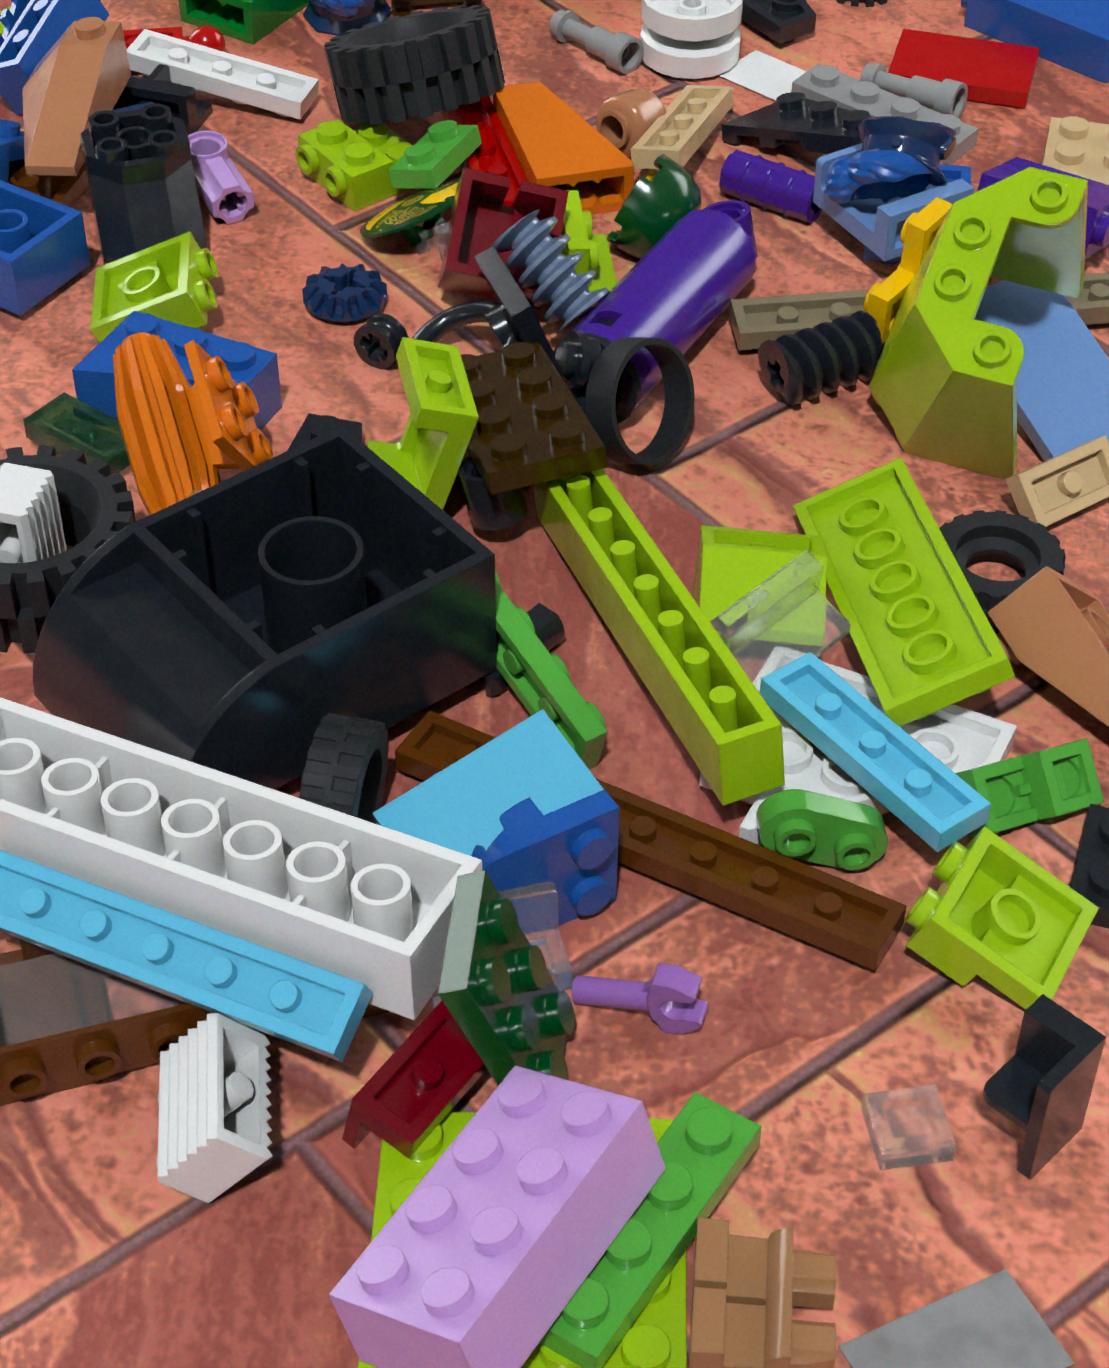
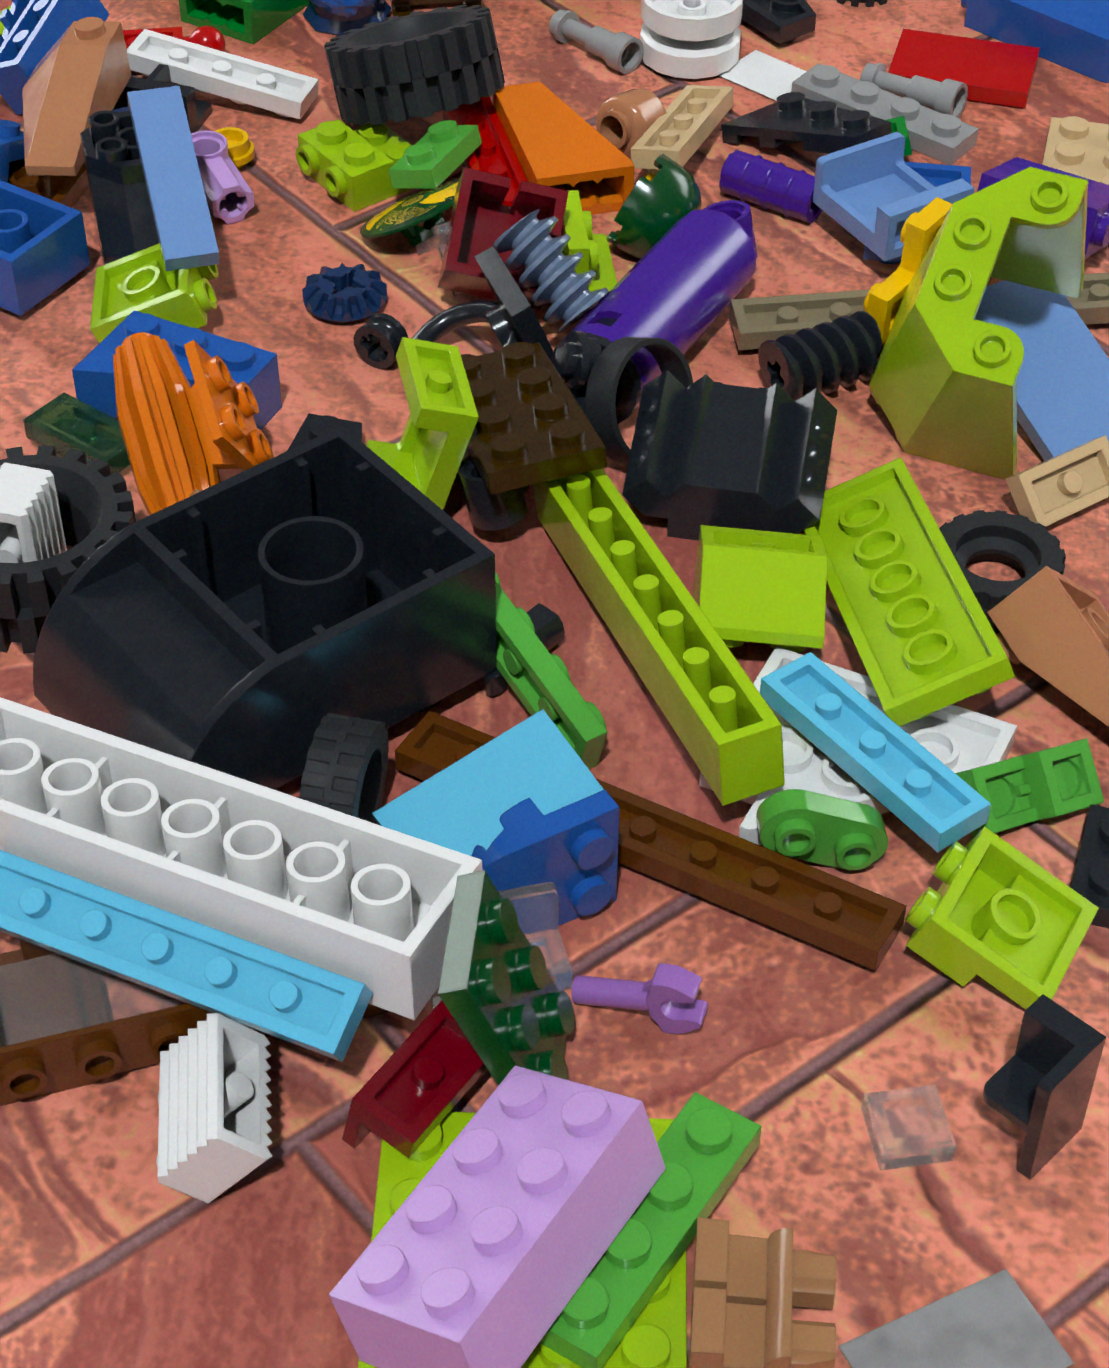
clear panel [710,549,851,693] -> none
piece [825,116,957,204] -> none
none -> medium blue tile [127,85,219,271]
none -> yellow plate [215,127,255,170]
none -> black slope [622,370,837,541]

